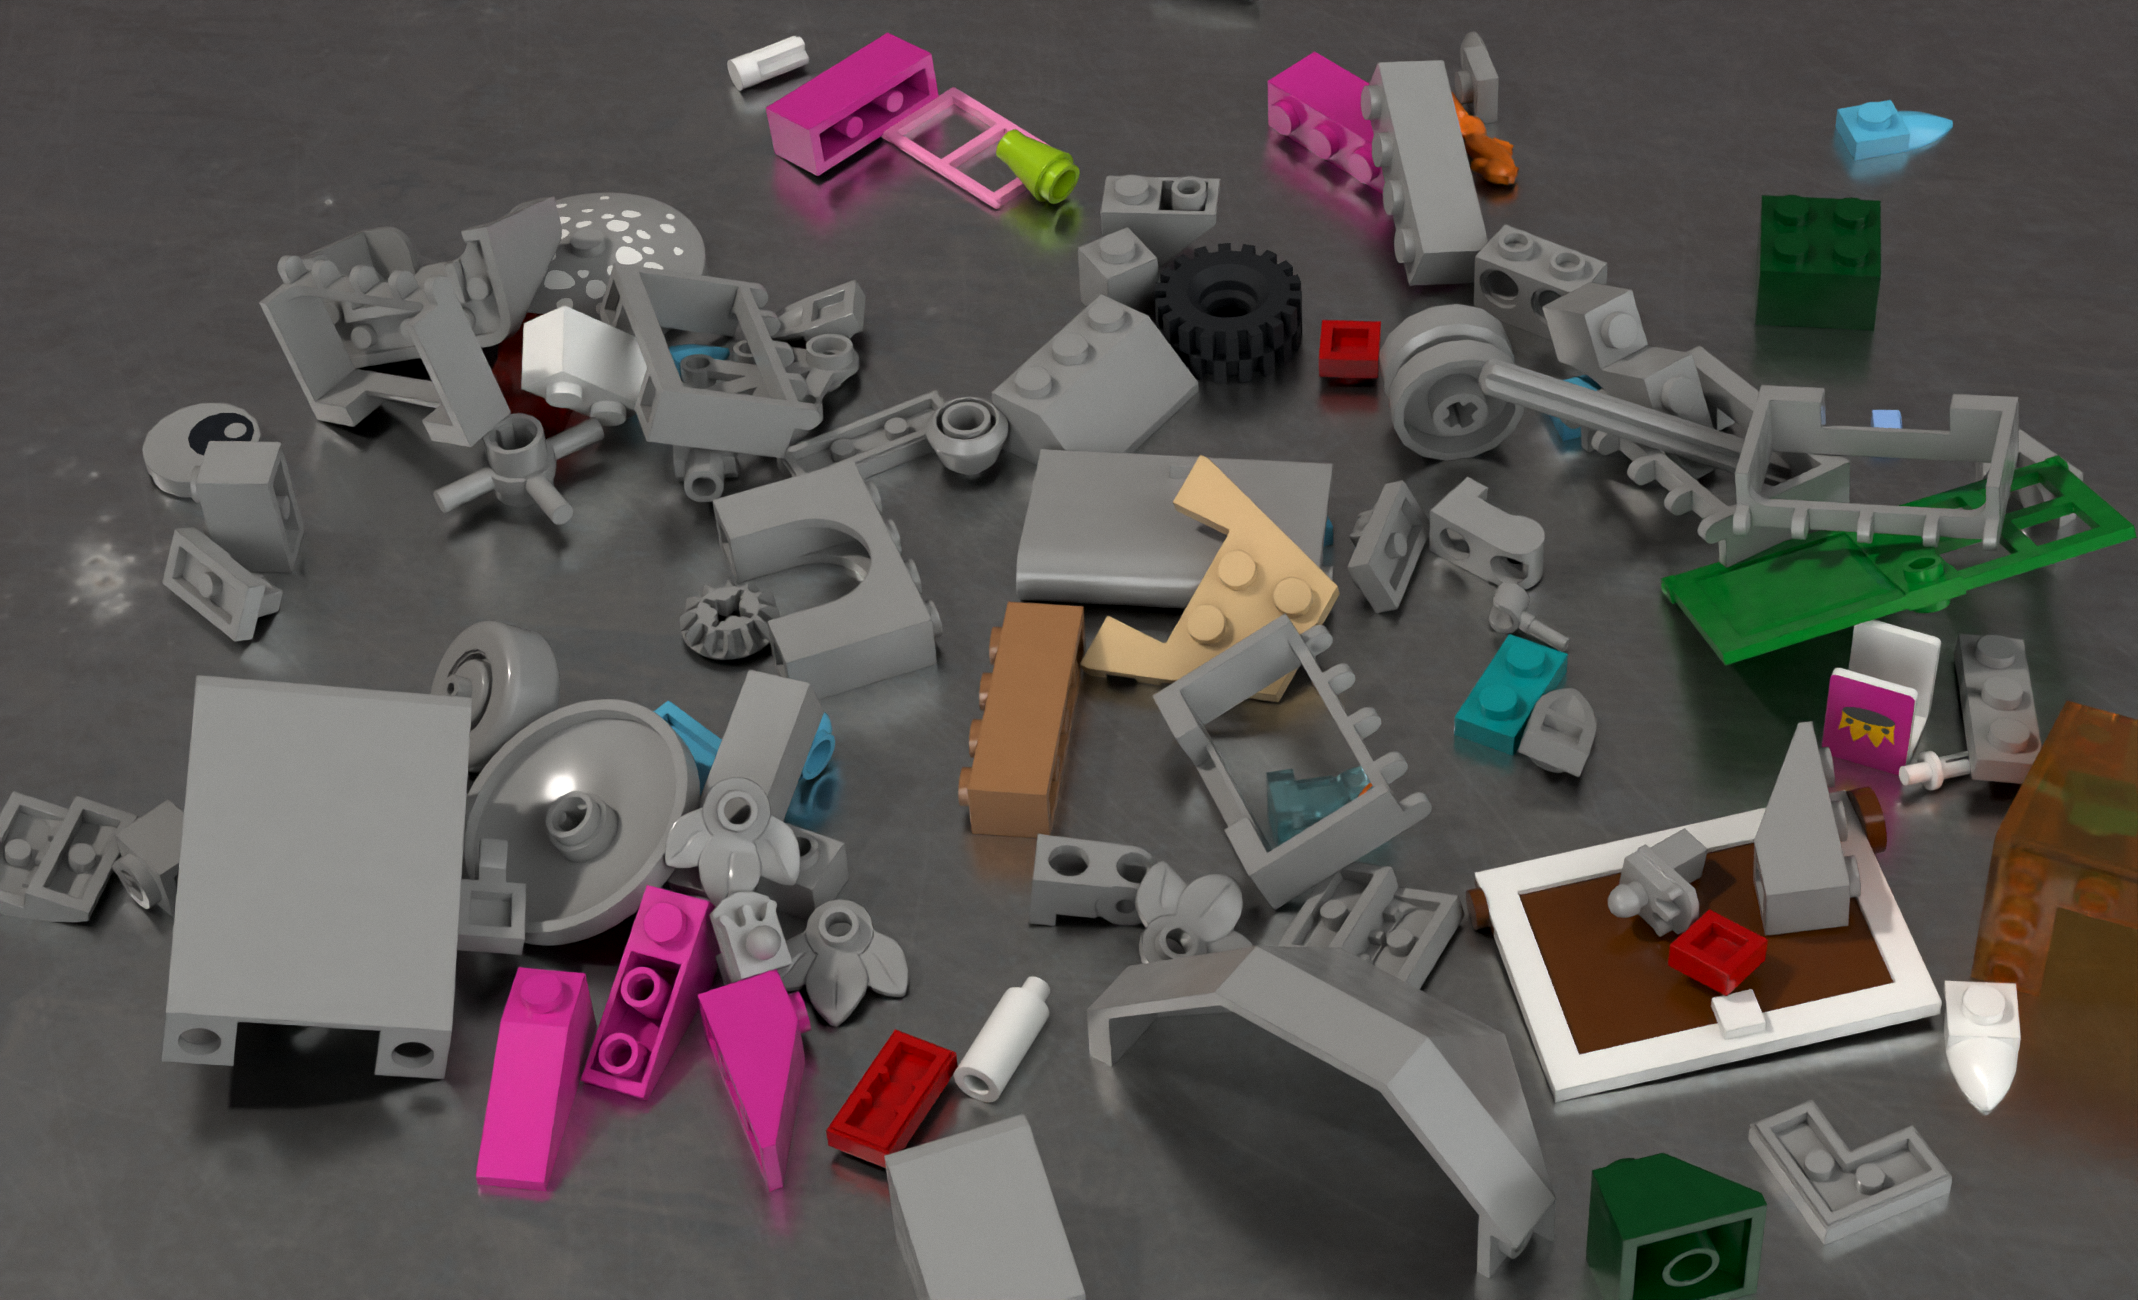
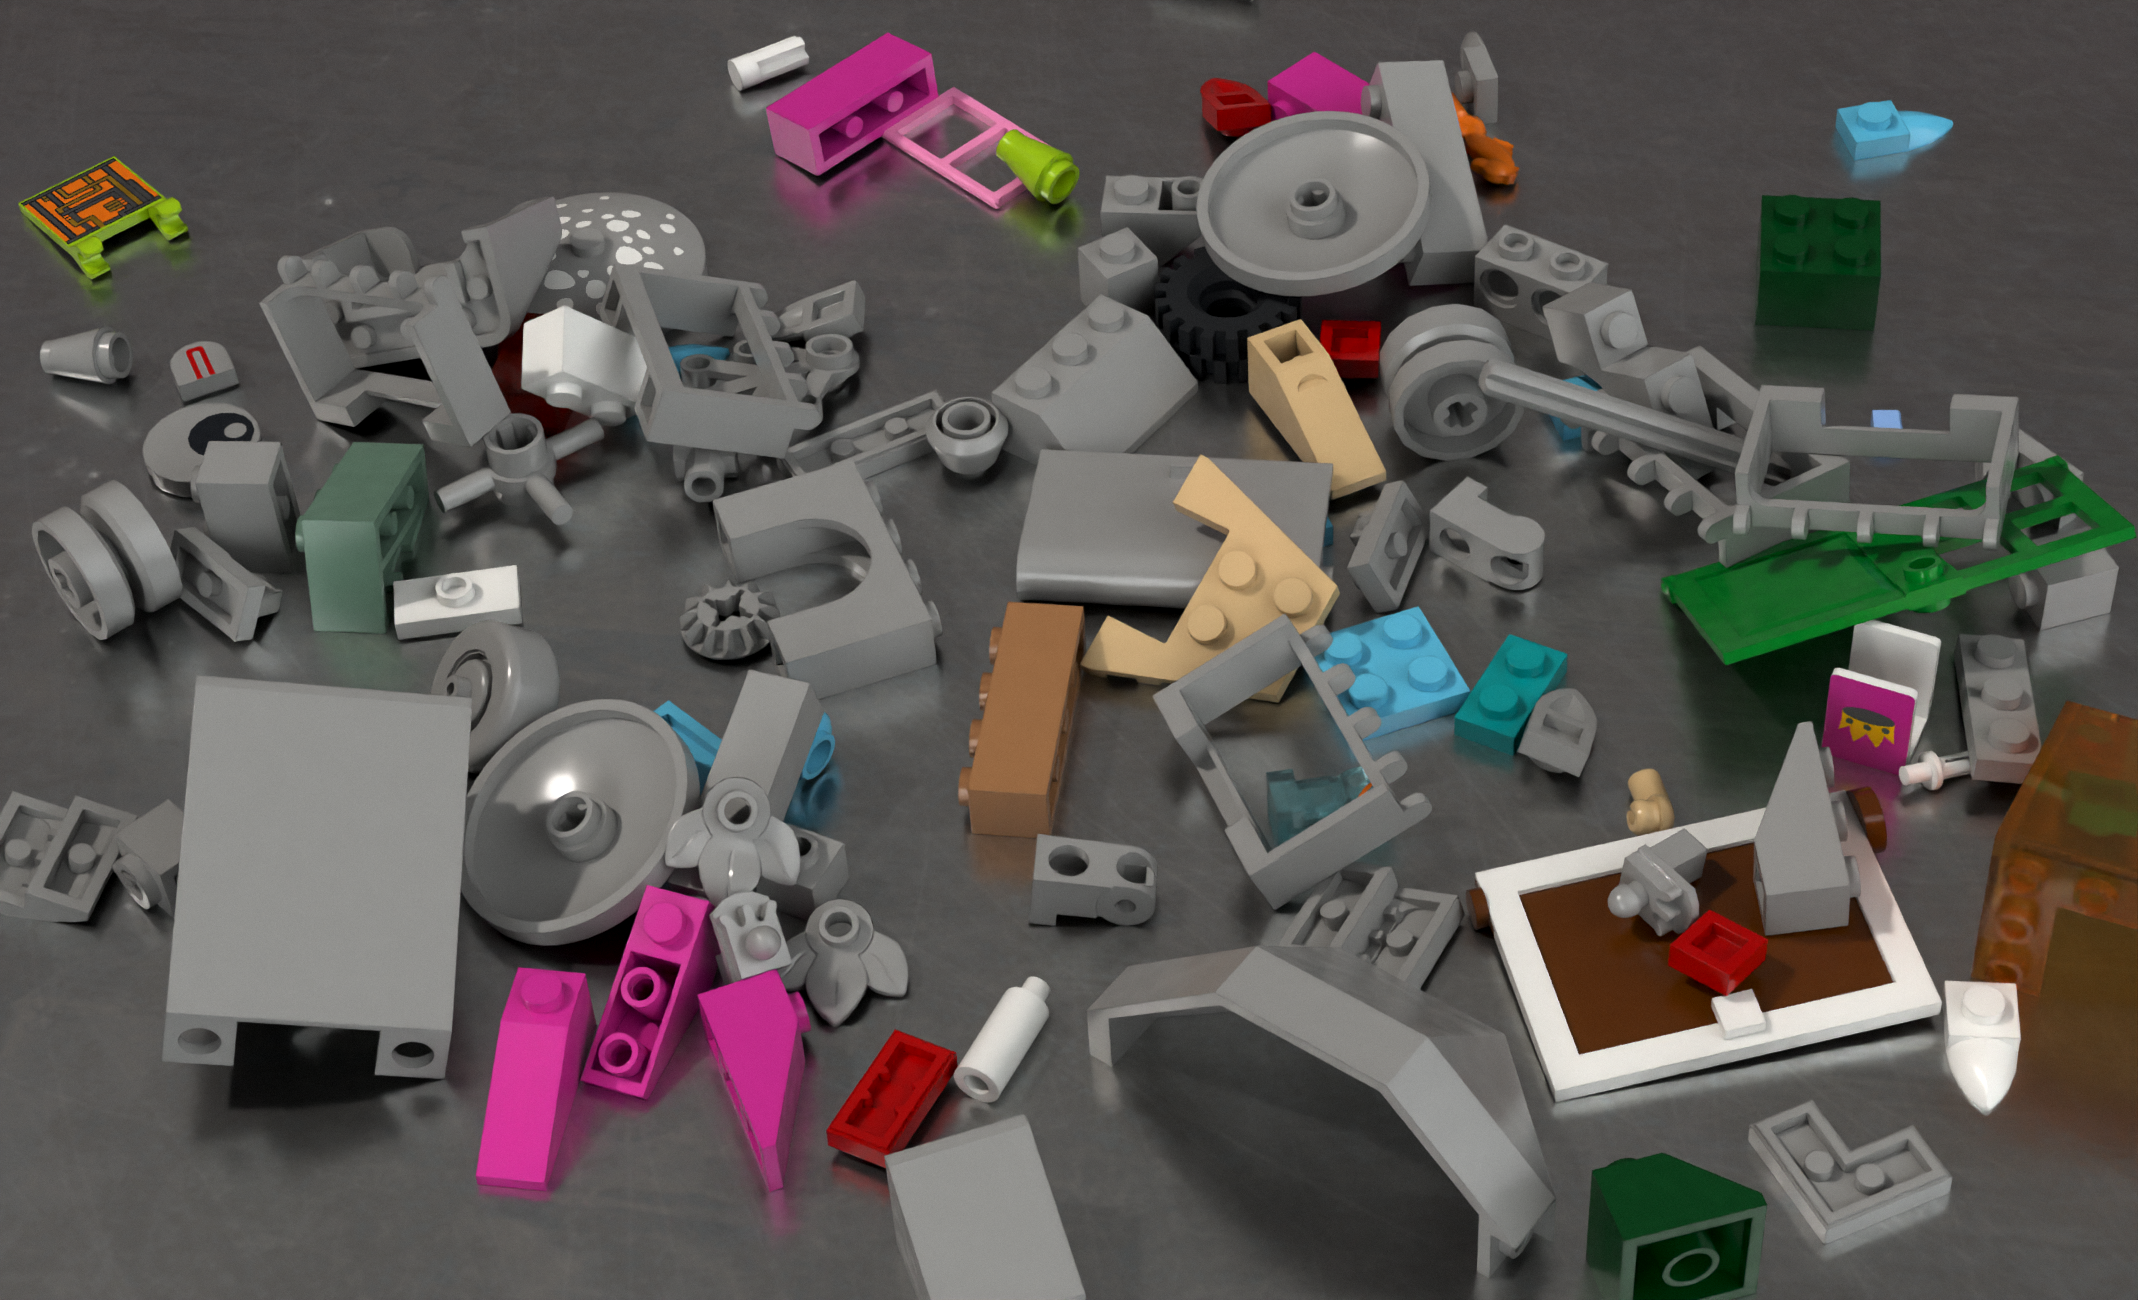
light grey plate [457,838,526,955] -> none
light grey plate [1135,861,1254,964] -> none
light grey hand [1488,582,1570,652] -> none
none -> flag [18,156,188,279]
none -> light grey wheel [32,480,183,640]
none -> light grey cone [40,326,133,384]
none -> light grey tile [170,341,239,401]
none -> sand green wedge [295,442,429,634]
none -> white plate [393,565,522,640]
none -> light grey dish [1196,111,1432,297]
none -> red plate [1200,78,1271,136]
none -> tan slope [1247,319,1386,500]
none -> medium azure plate [1315,606,1470,741]
none -> tan arm [1627,769,1675,836]
none -> light grey brick [2009,526,2119,631]

